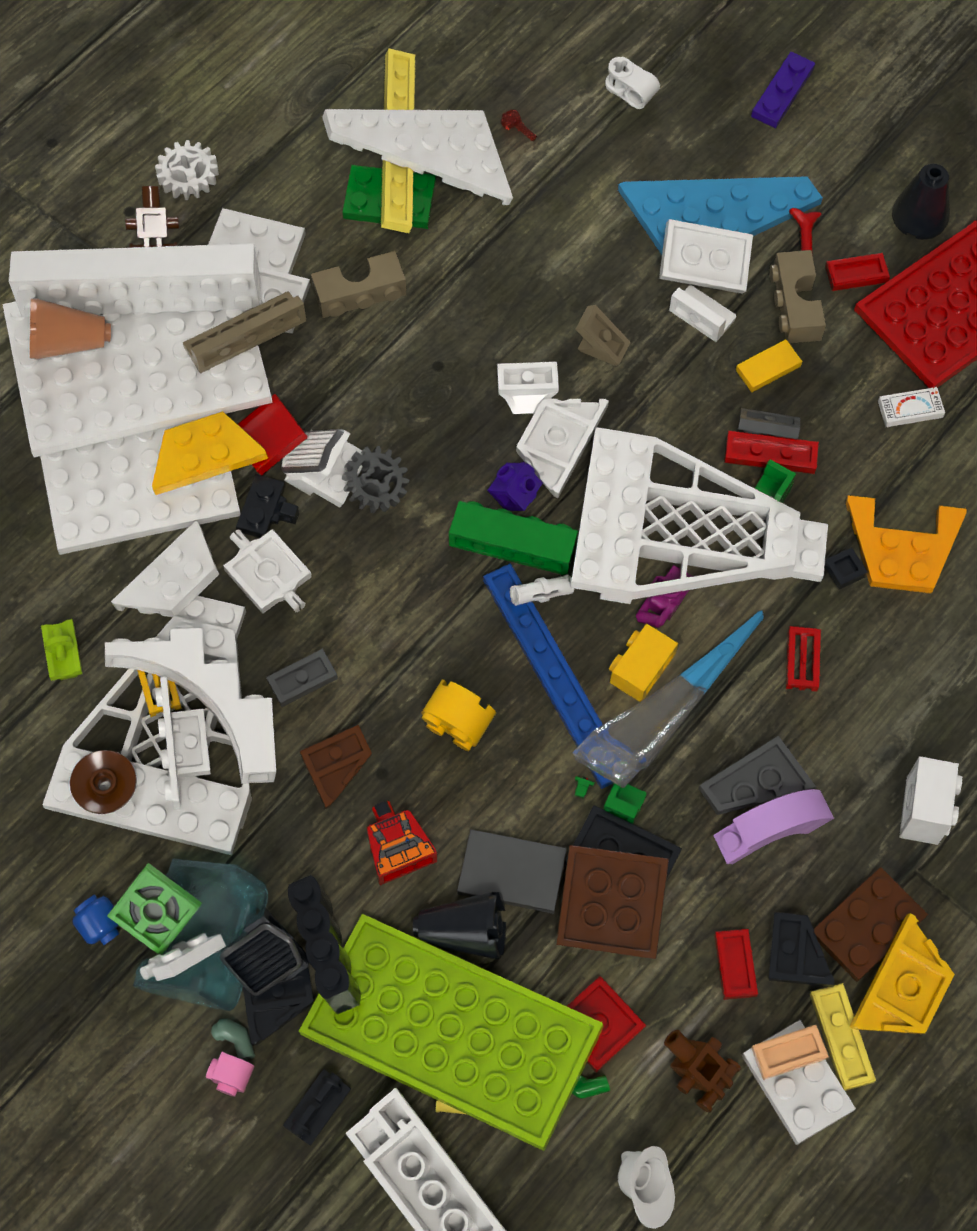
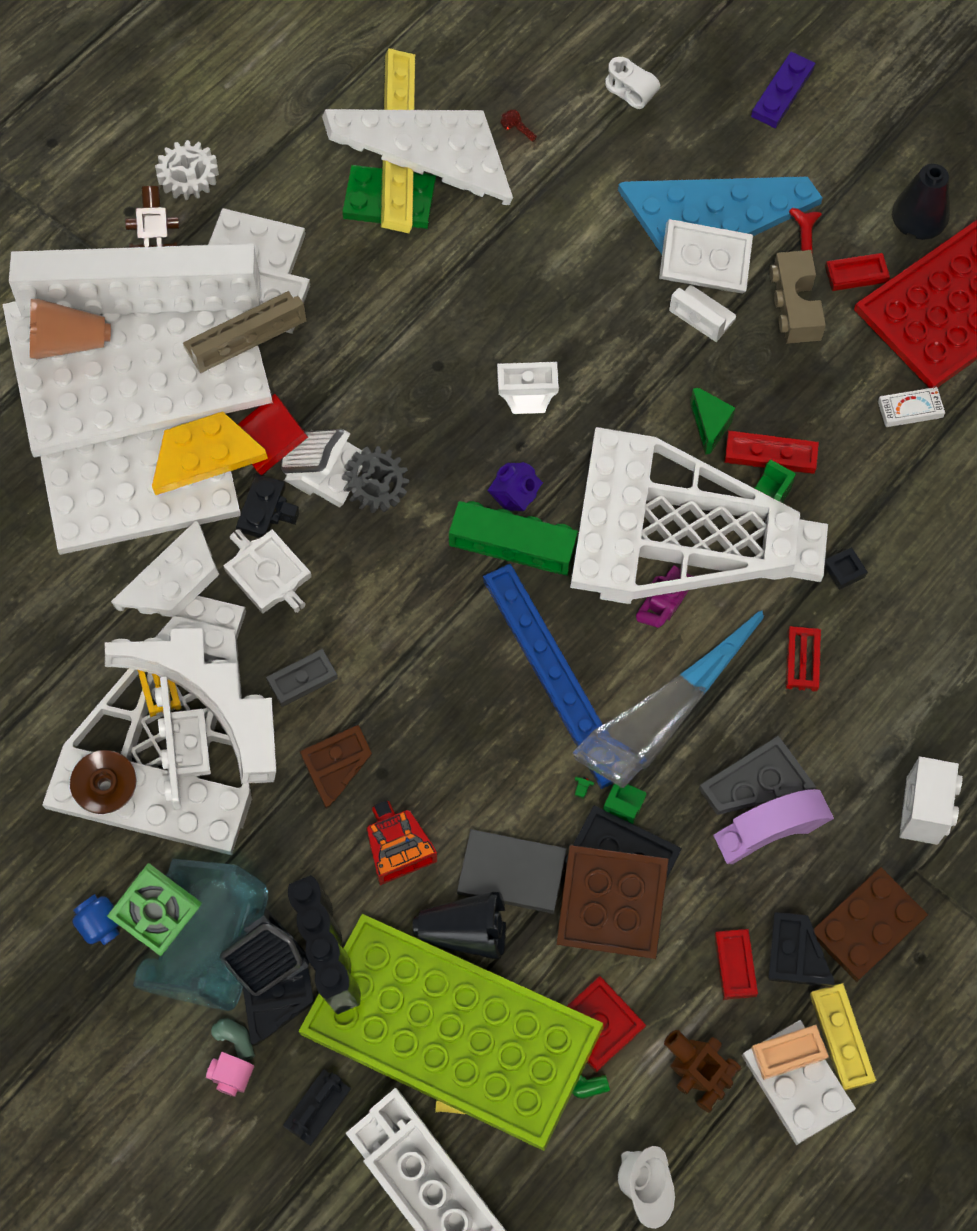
lime hips [41,619,83,681] -> none
white plate [140,933,226,981] -> none
dark tan arch [311,251,406,318] -> none
yellow brick [421,679,496,751] -> none
white pin [510,575,574,606] -> none
white wing [516,399,609,498] -> none
dark tan slope [575,305,631,366] -> none
yellow brick [609,623,678,703] -> none
yellow tile [736,339,802,392] -> none
dark grey plate [738,408,800,439] -> none
light orange wing [846,495,967,593] -> none
yellow wing [849,913,955,1034] -> none
none -> green slope [690,388,735,455]

